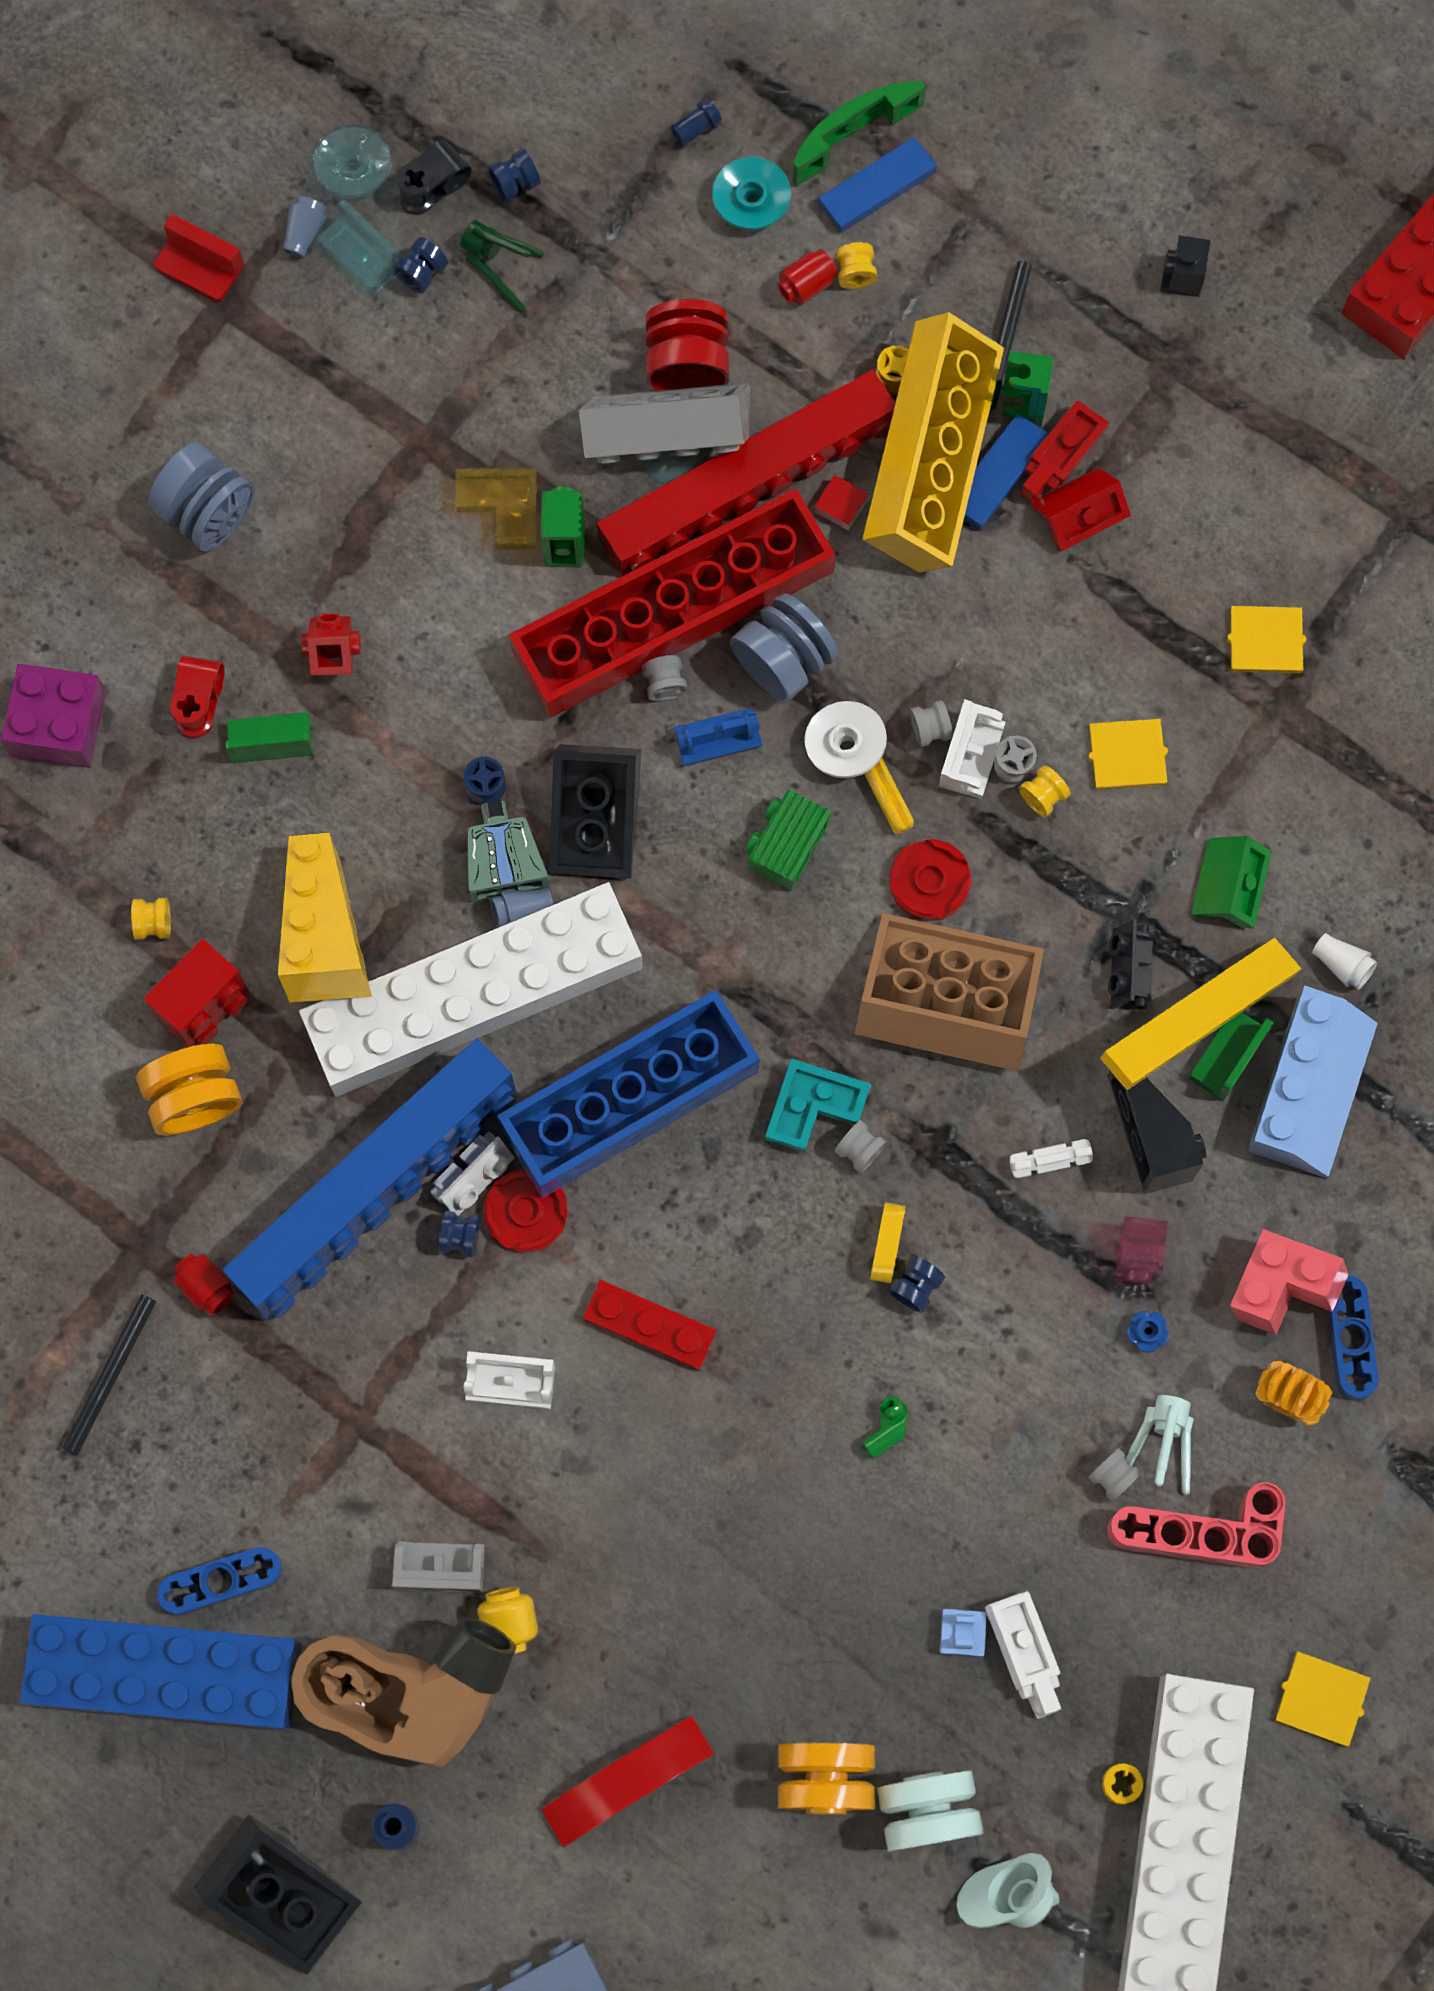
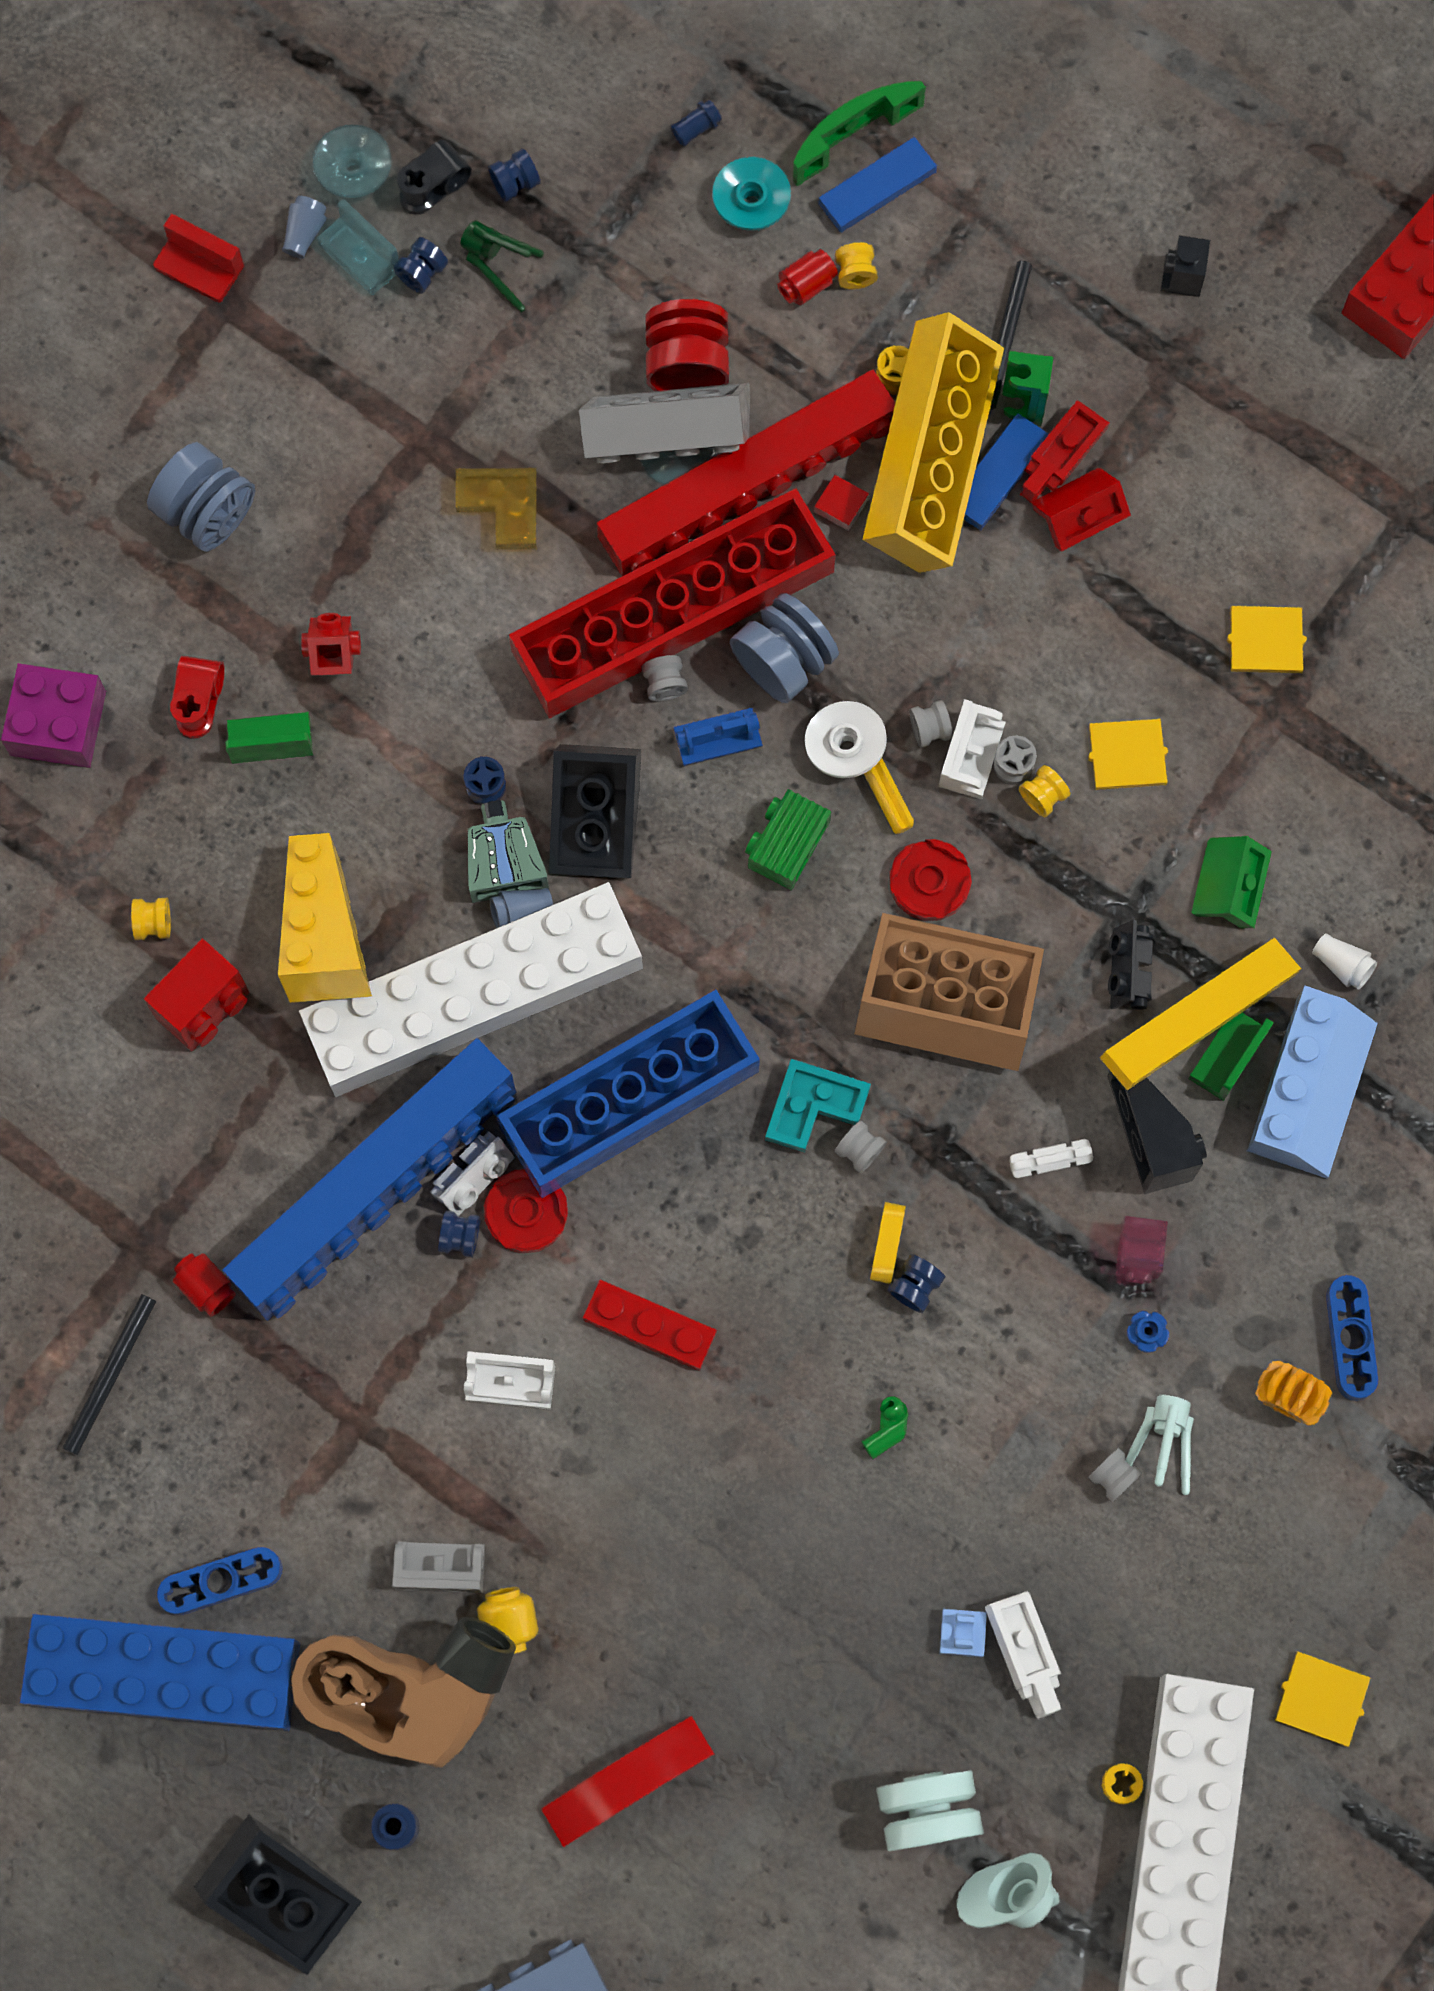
light orange wheel [135,1043,243,1136] -> none
green brick [541,487,585,568] -> none
light orange wheel [778,1743,875,1814] -> none
coral beam [1107,1482,1285,1569] -> none
coral brick [1230,1229,1349,1335] -> none

